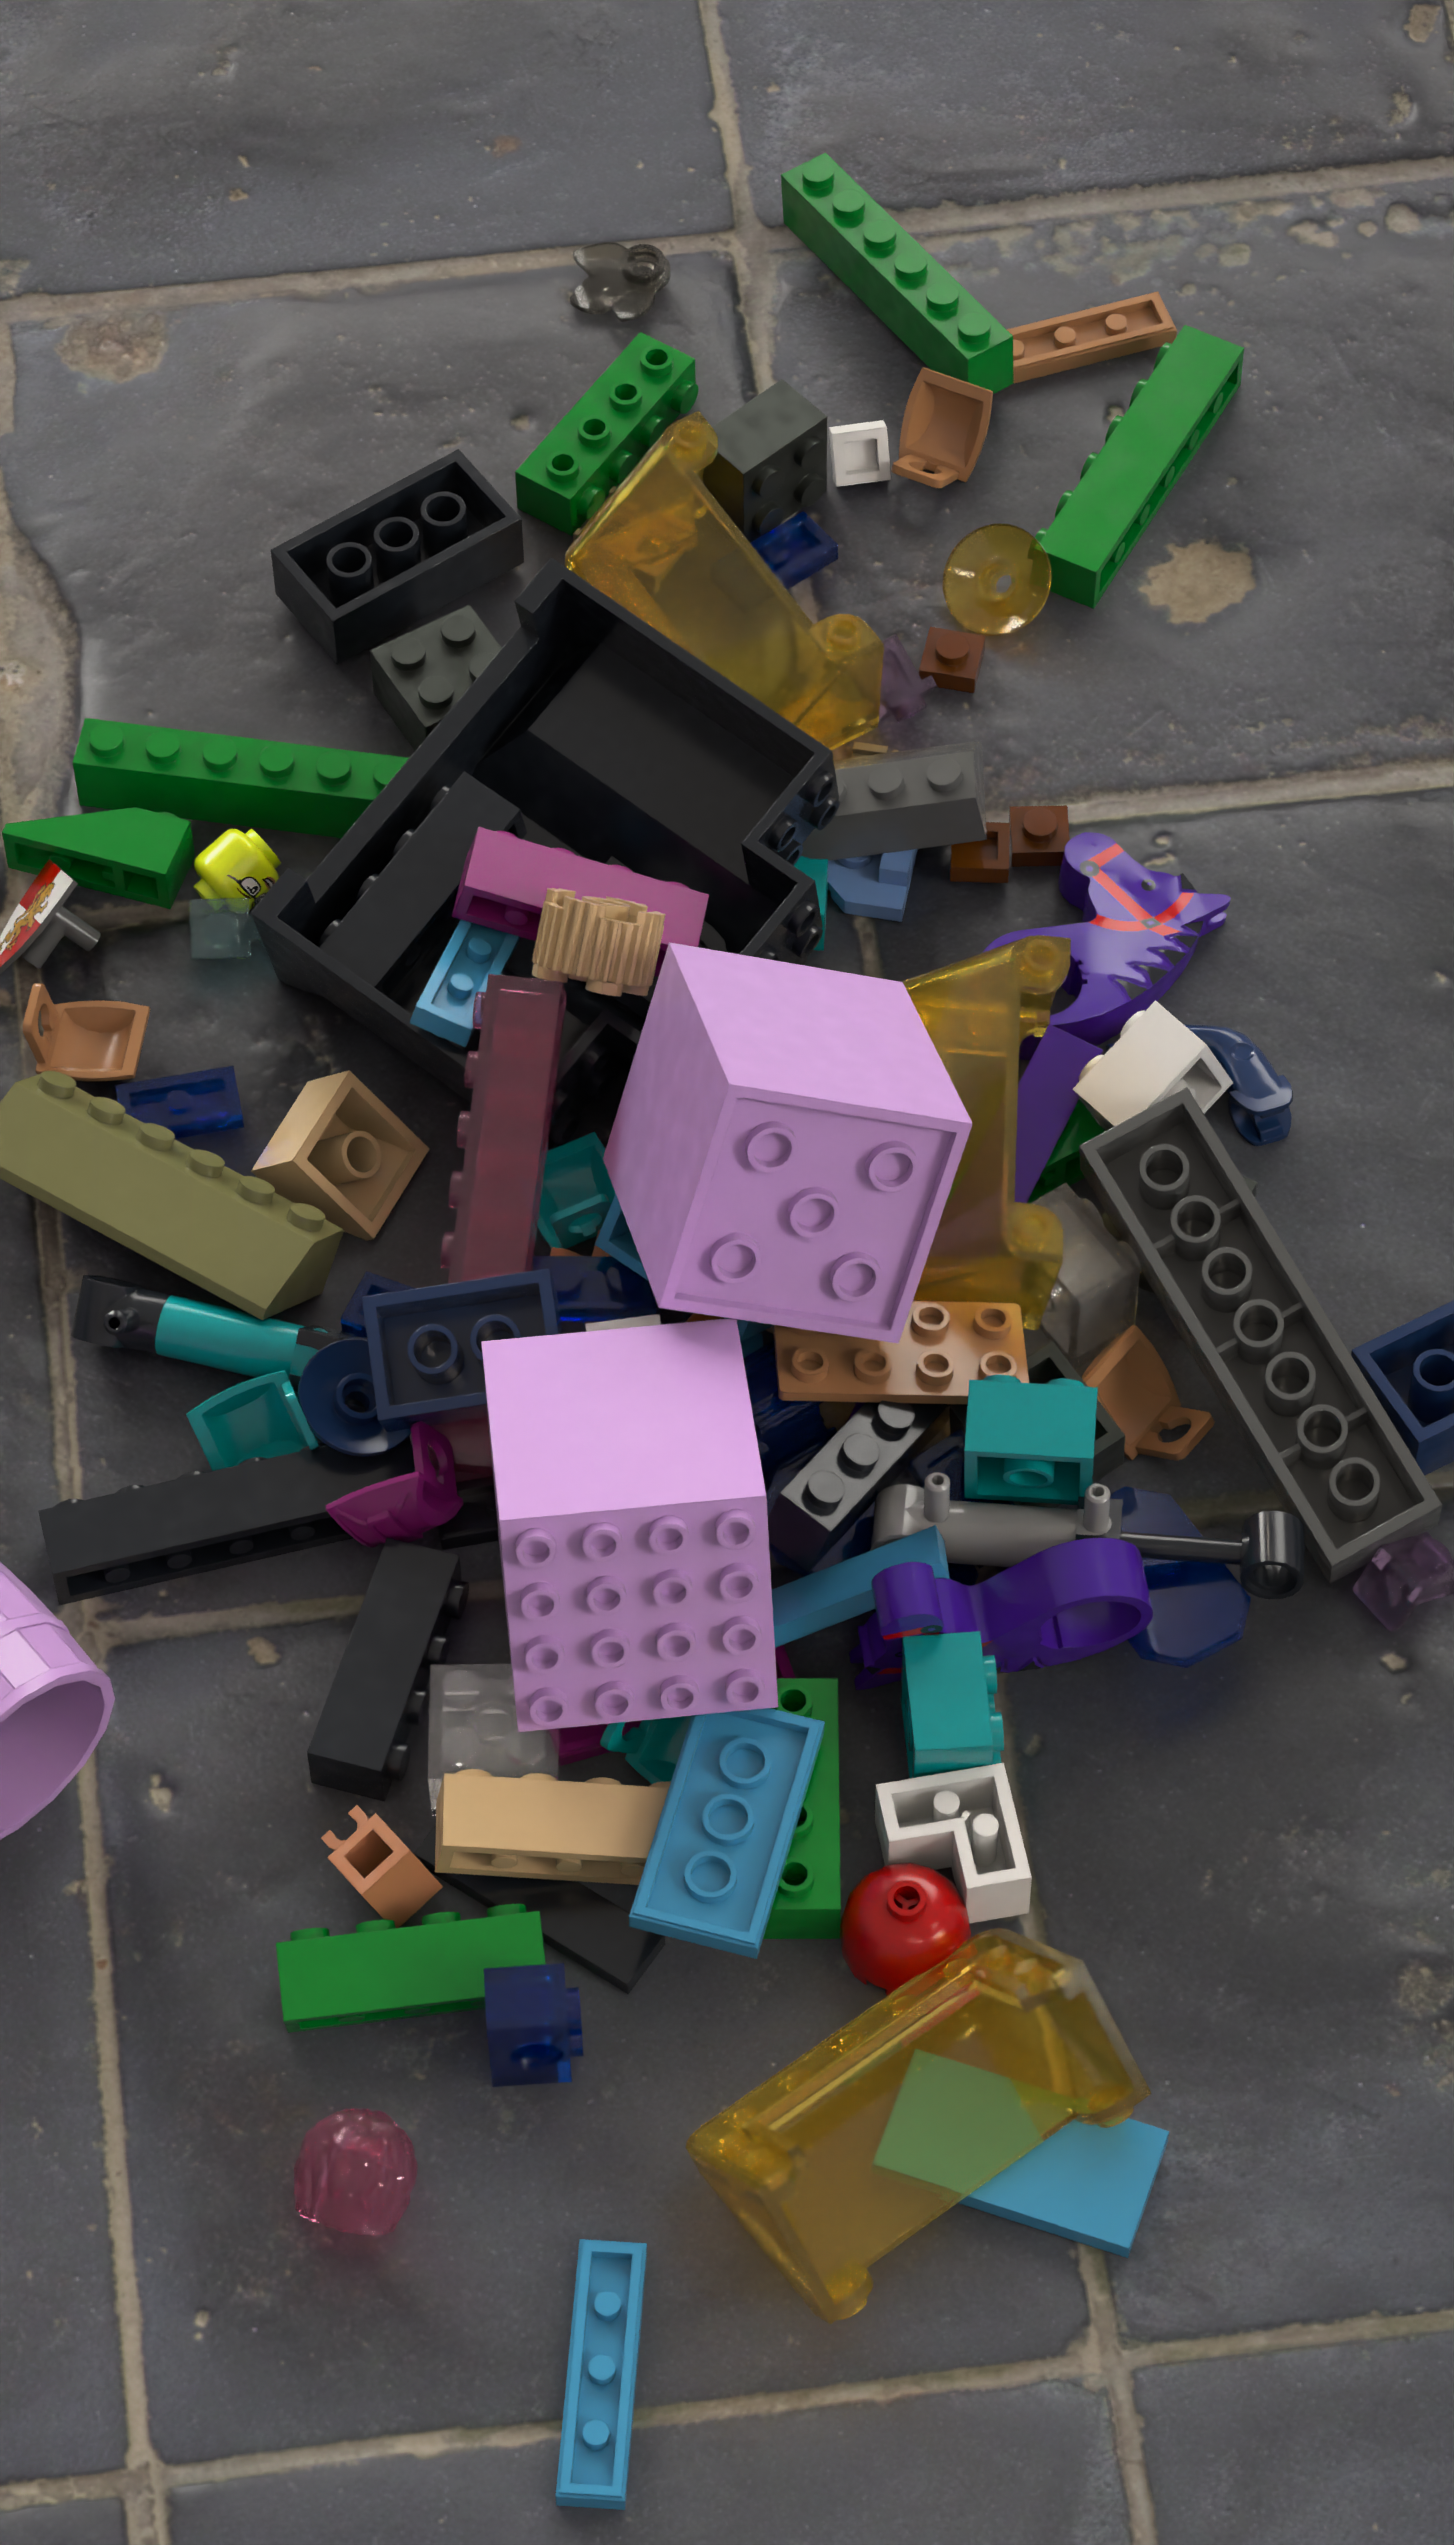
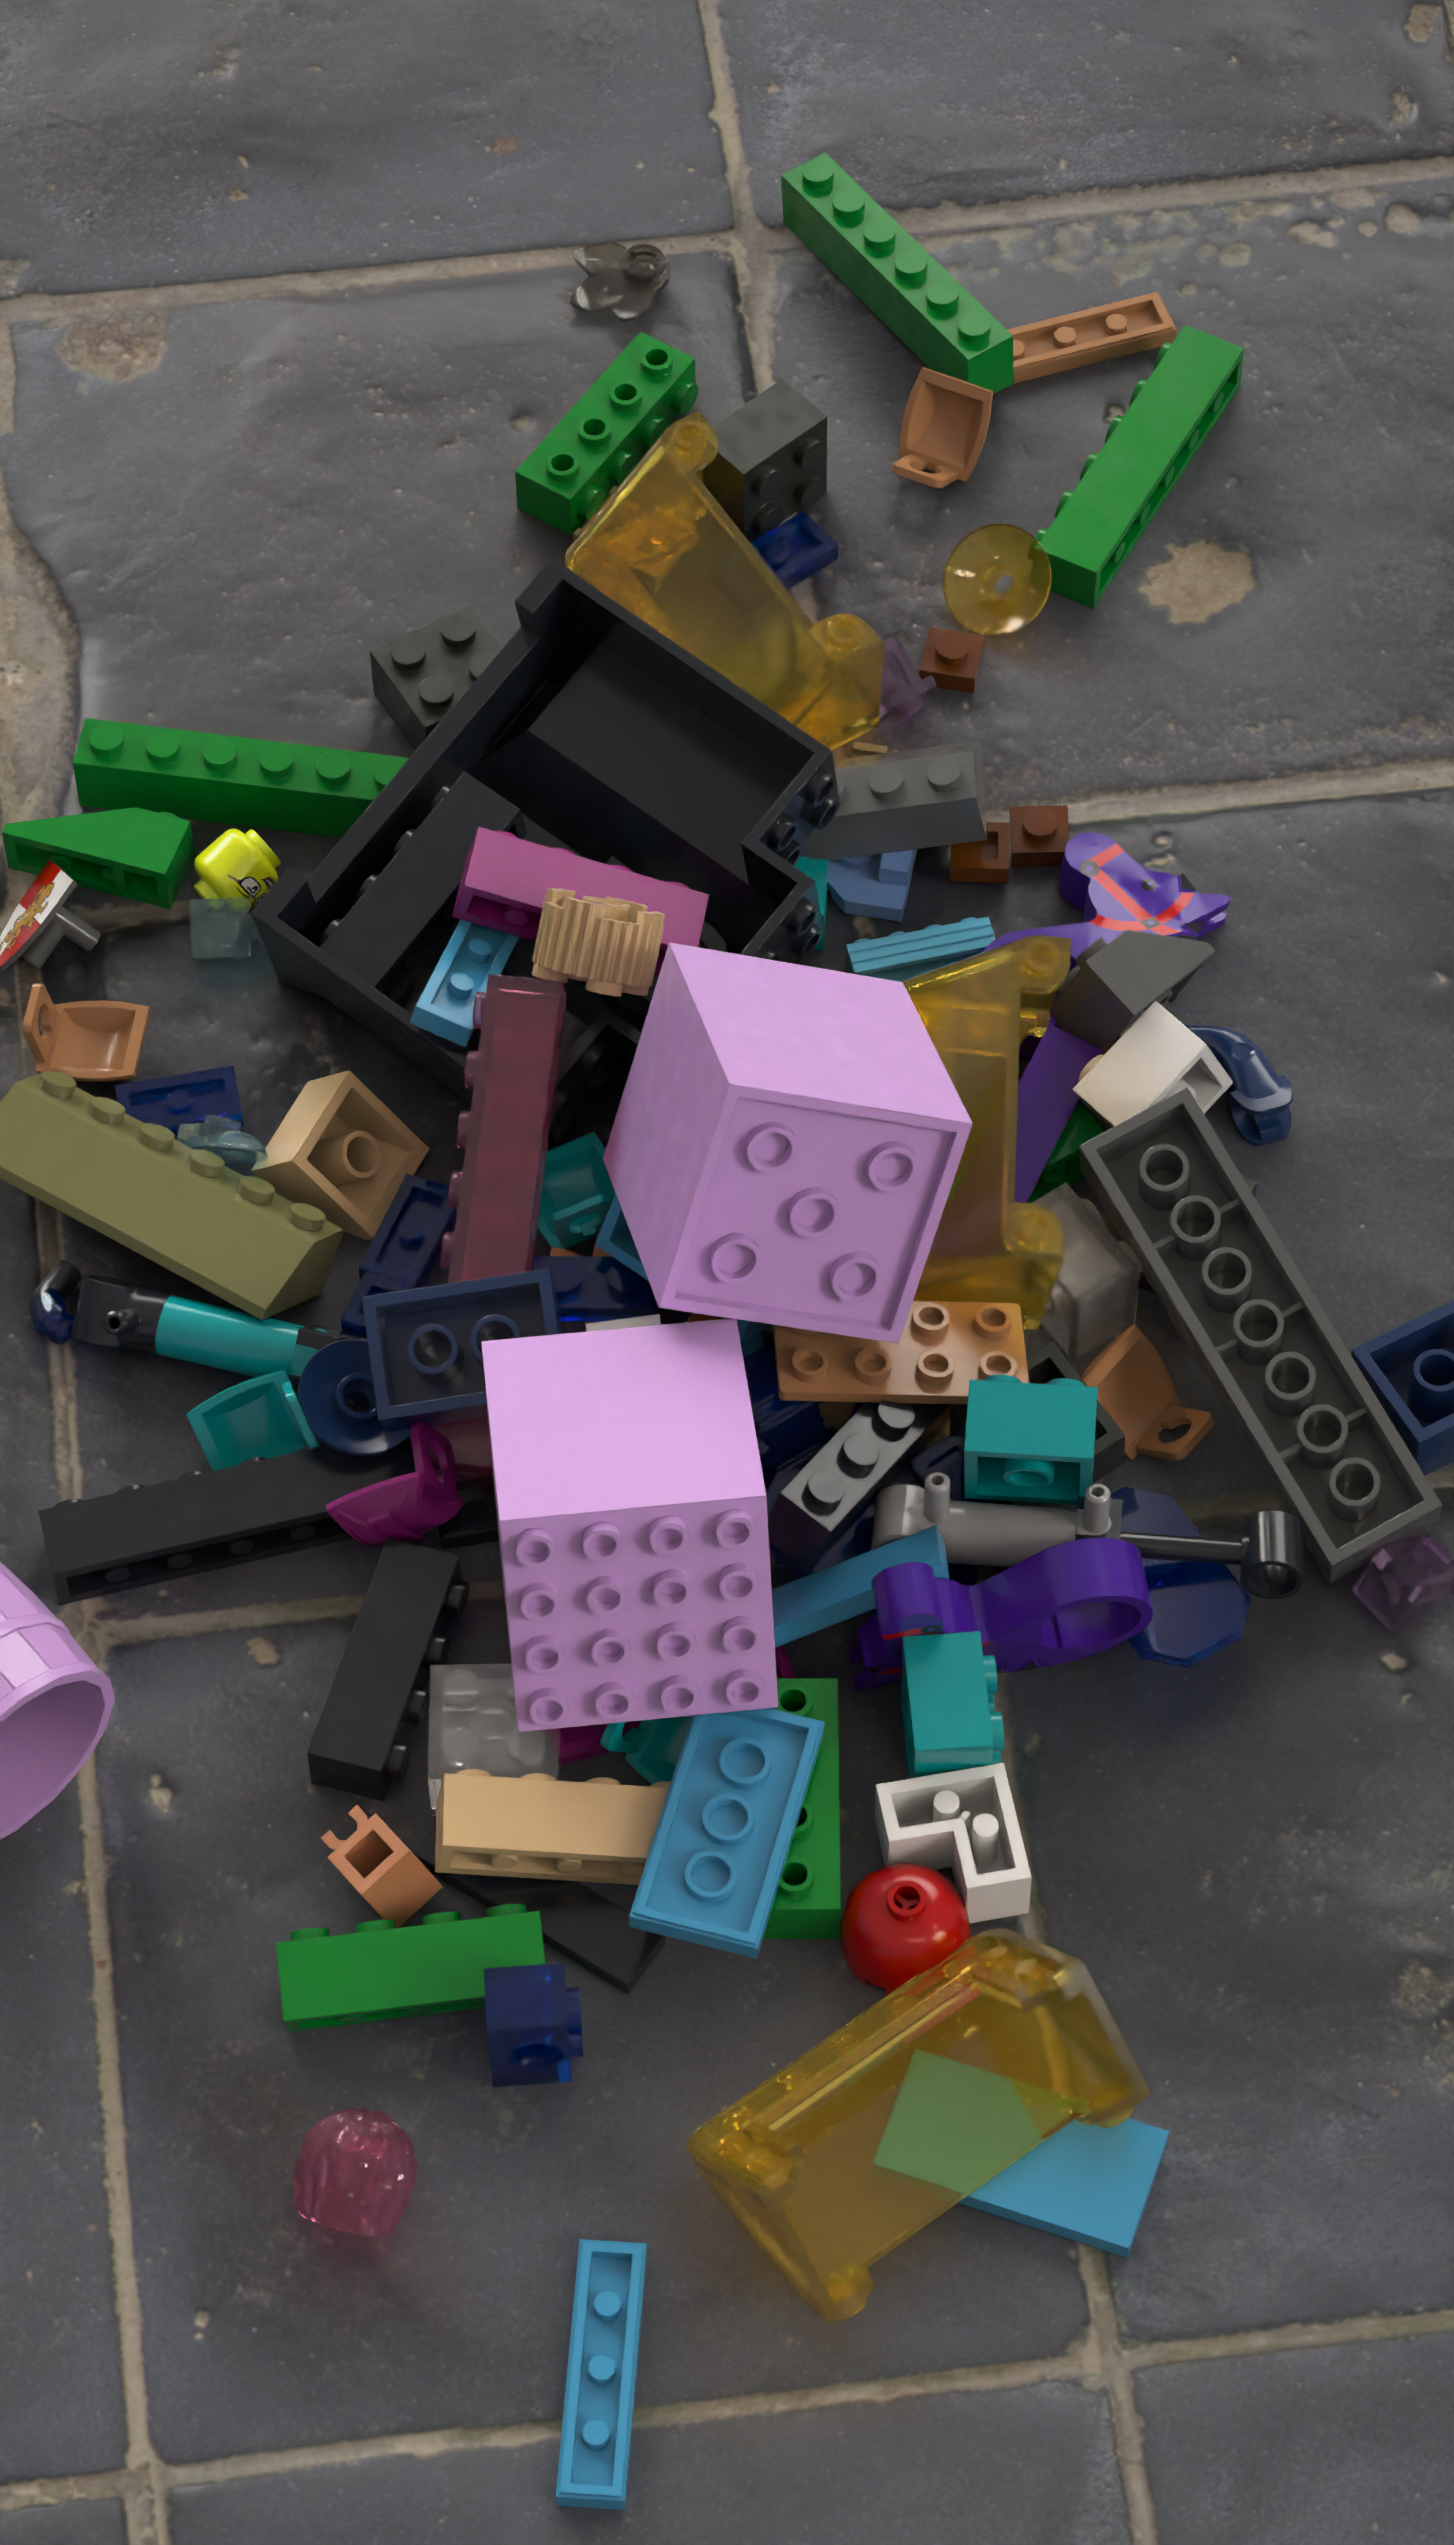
black brick [271,449,524,665] -> none
white tile [829,420,891,487] -> none
none -> clear blue arm [28,1260,82,1345]
none -> clear light blue plate [177,1115,268,1163]
none -> clear blue plate [358,1173,463,1292]
none -> medium azure piece [845,917,996,984]
none -> dark grey slope [1047,930,1215,1055]

